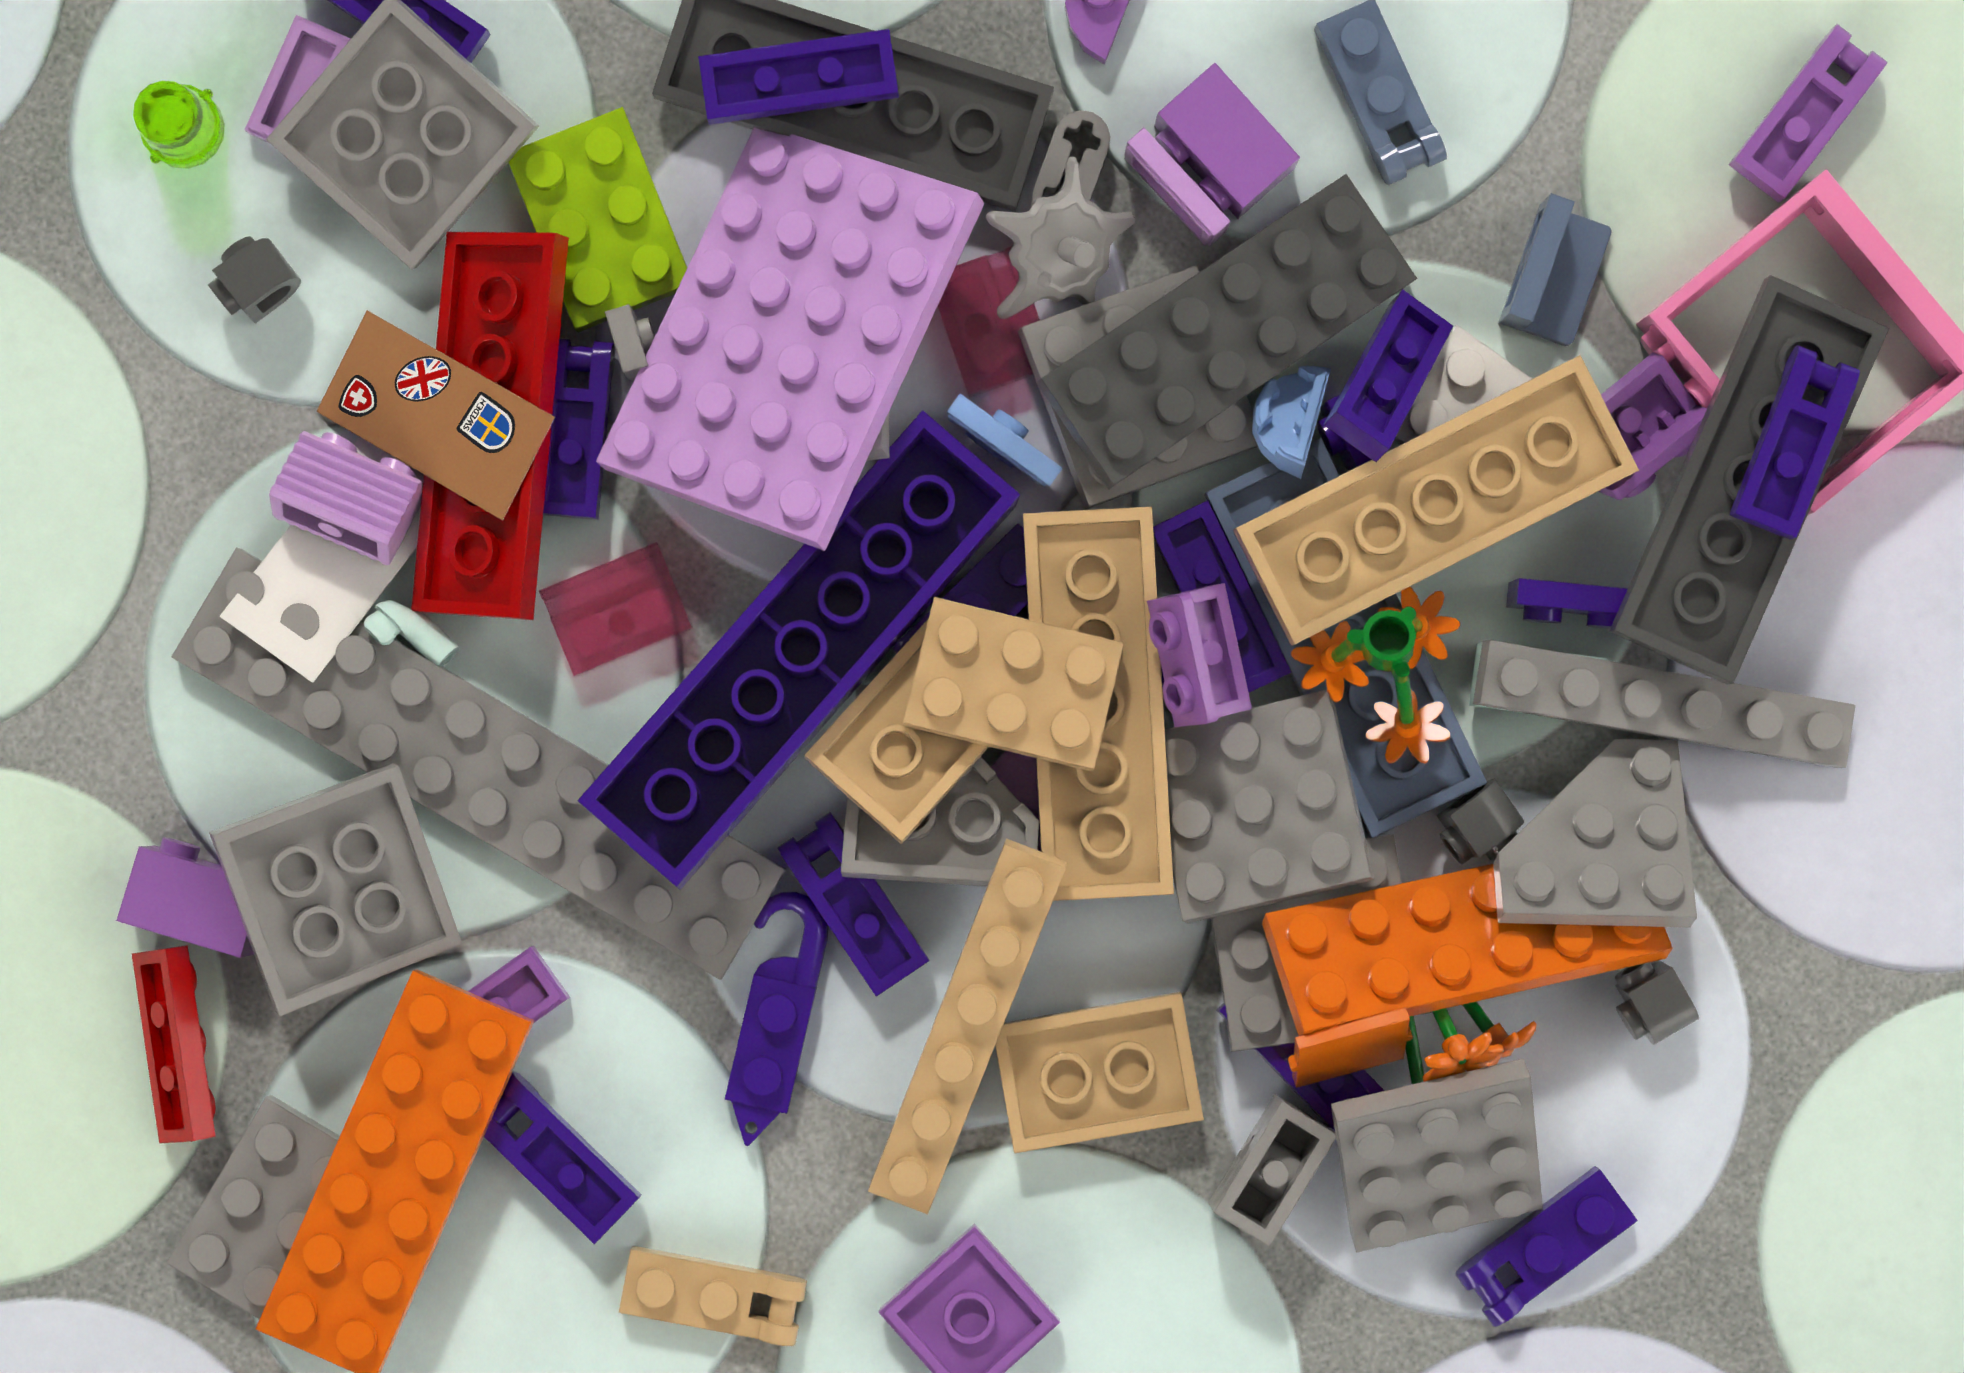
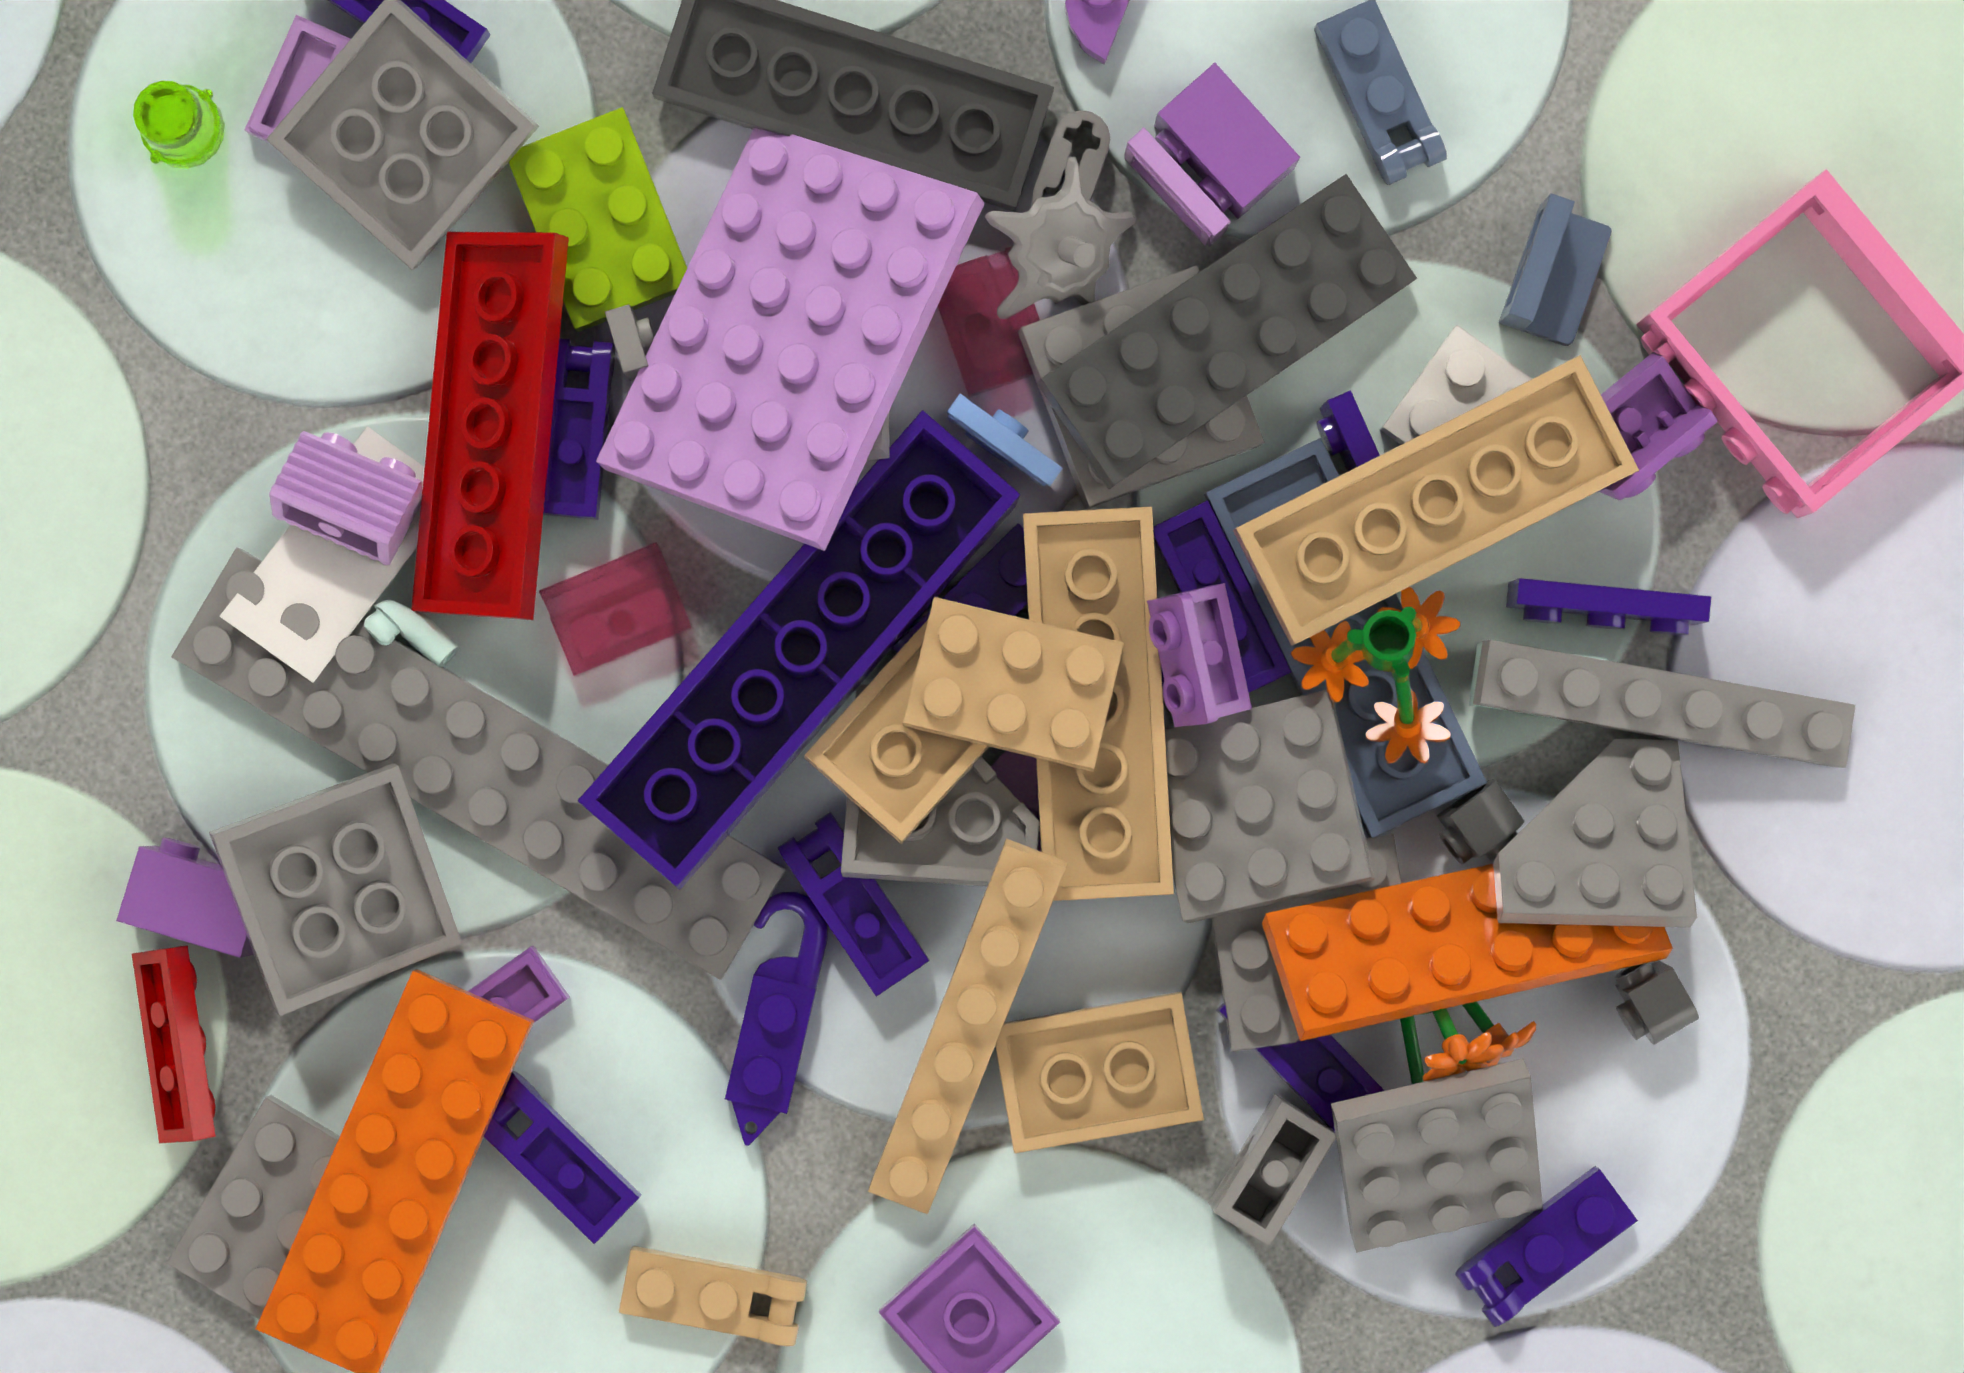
dark grey plate [208,236,301,324] -> none
medium nougat sticker [316,310,555,520] -> none
dark purple plate [698,29,899,125] -> none
light blue plate [1252,365,1331,479] -> none
orange piece [1287,1007,1413,1088] -> none
dark purple plate [1324,289,1453,462] -> none
dark grey plate [1609,275,1889,684] -> none
medium lavender plate [1729,24,1887,203] -> none
dark purple plate [1729,345,1860,540] -> none

